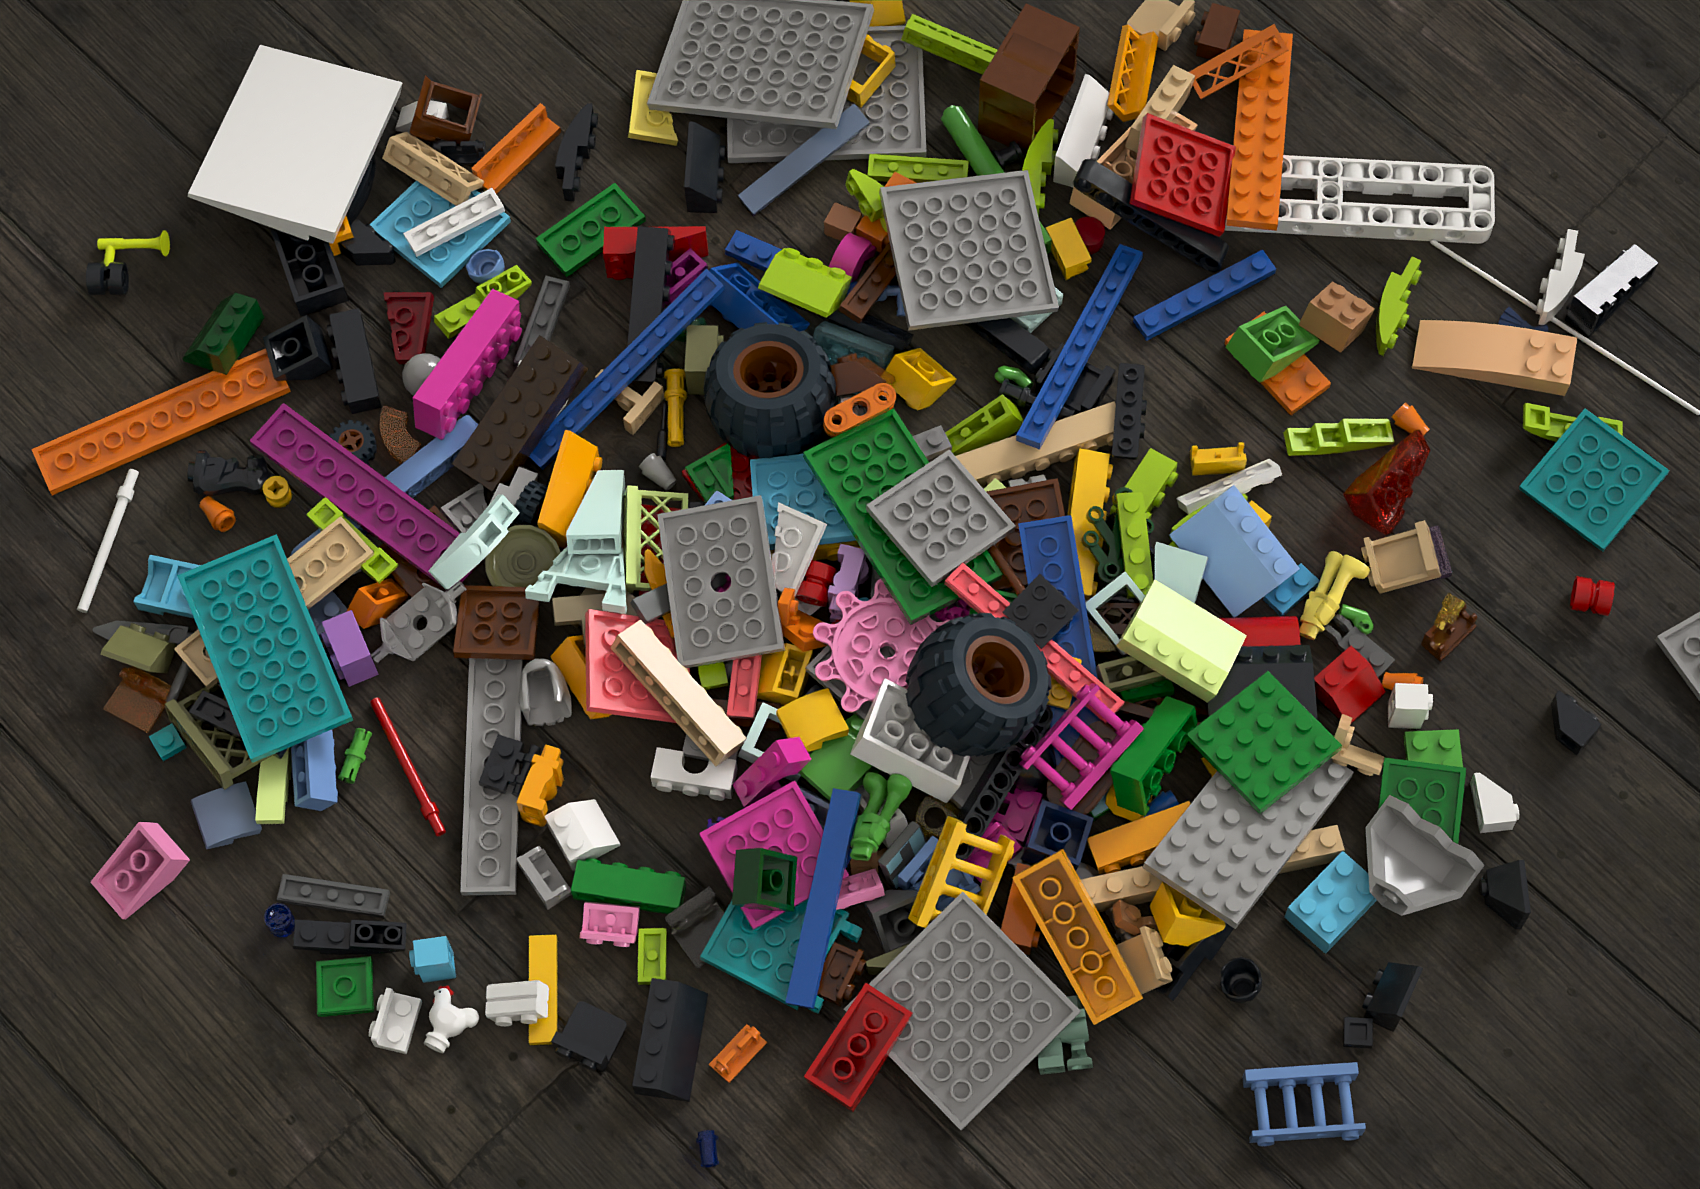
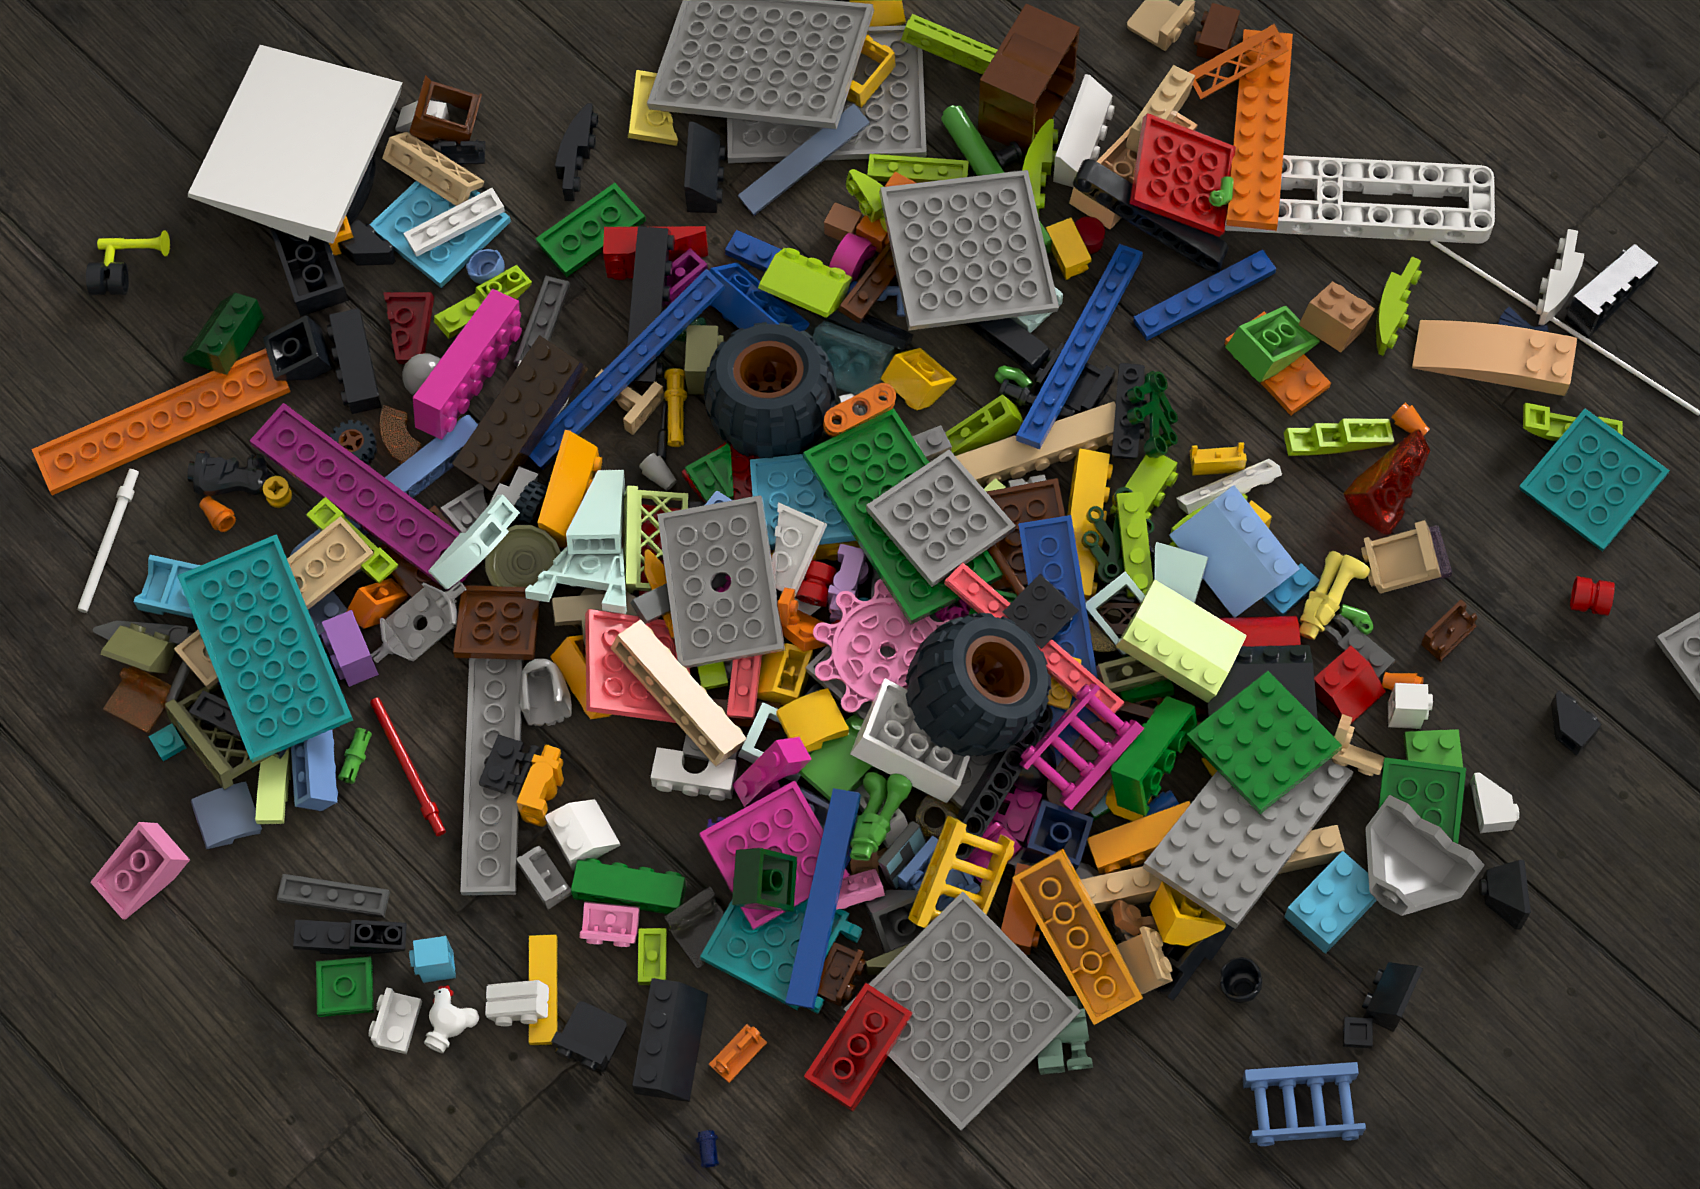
clear blue wheel [264,903,295,938] -> none
orange fence [471,103,561,194] -> none
reddish brown slope [830,353,896,396] -> none
light orange fence [1107,24,1158,122] -> none
clear yellow plate [1434,593,1465,630] -> none
none -> dark green plant [1127,371,1178,458]
none -> bright green arm [1209,177,1234,207]

